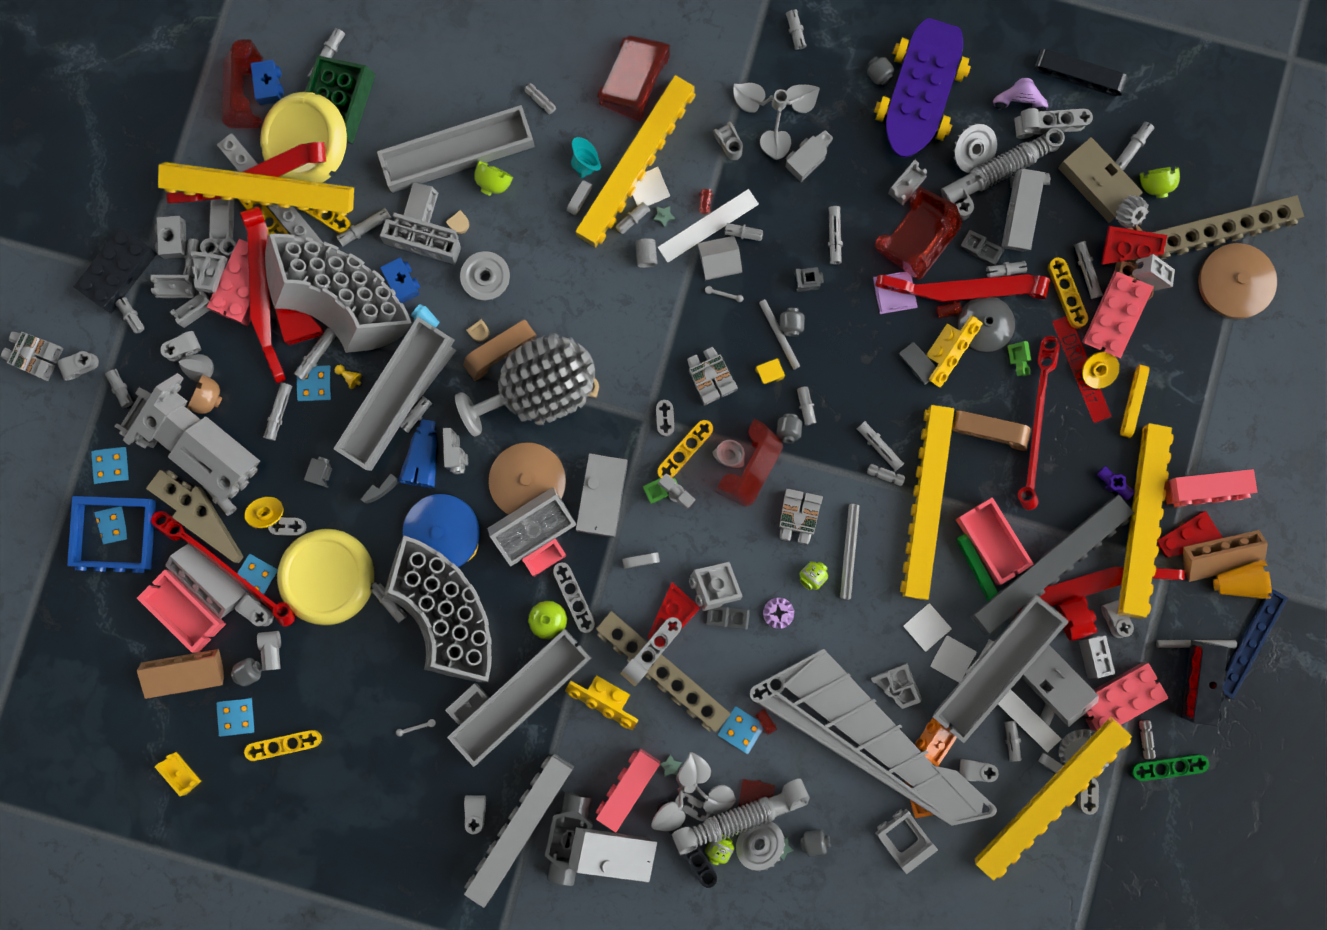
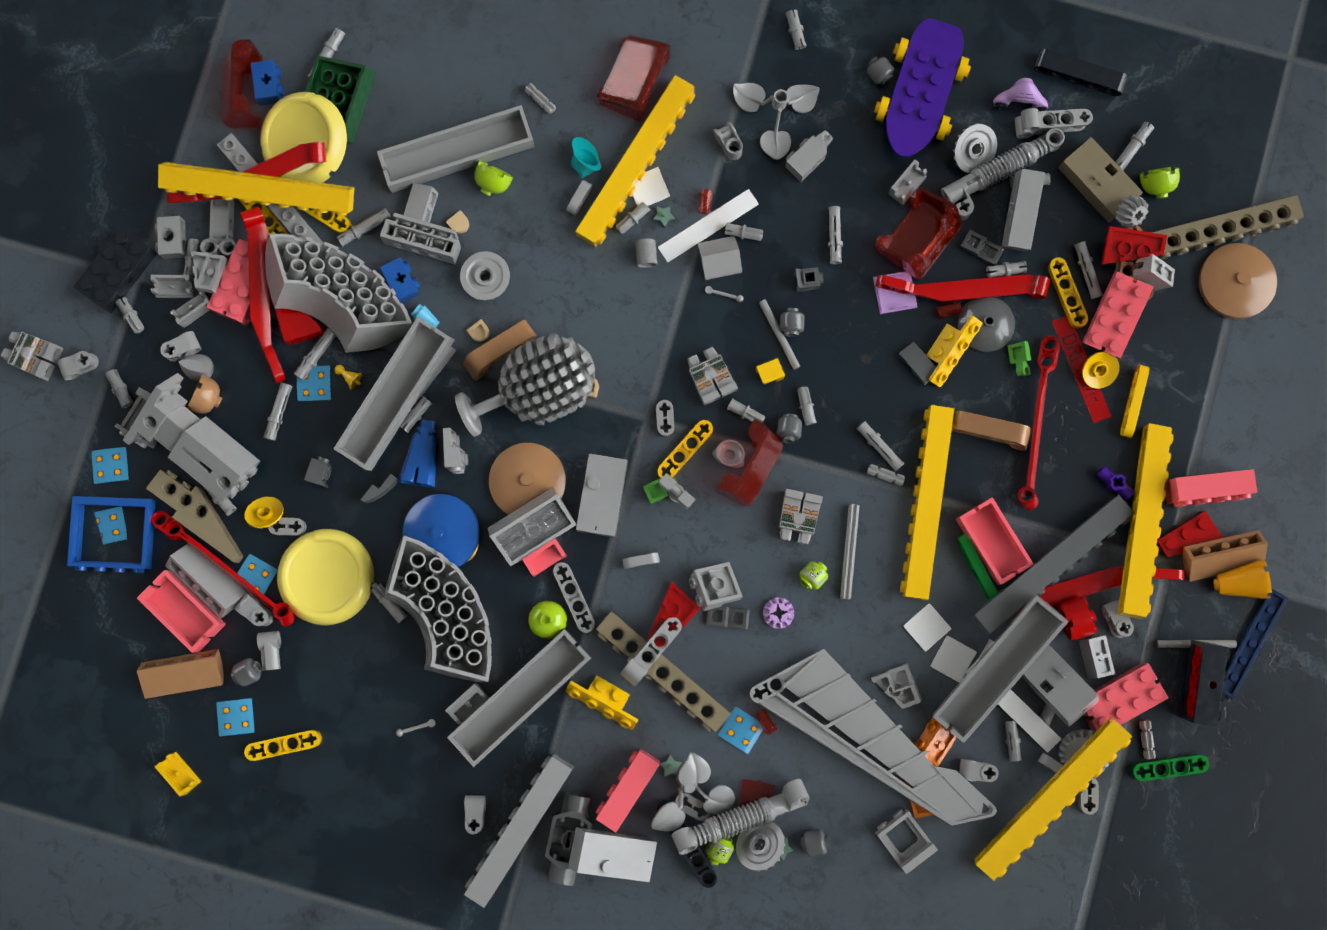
none -> light grey axle [727,398,765,426]

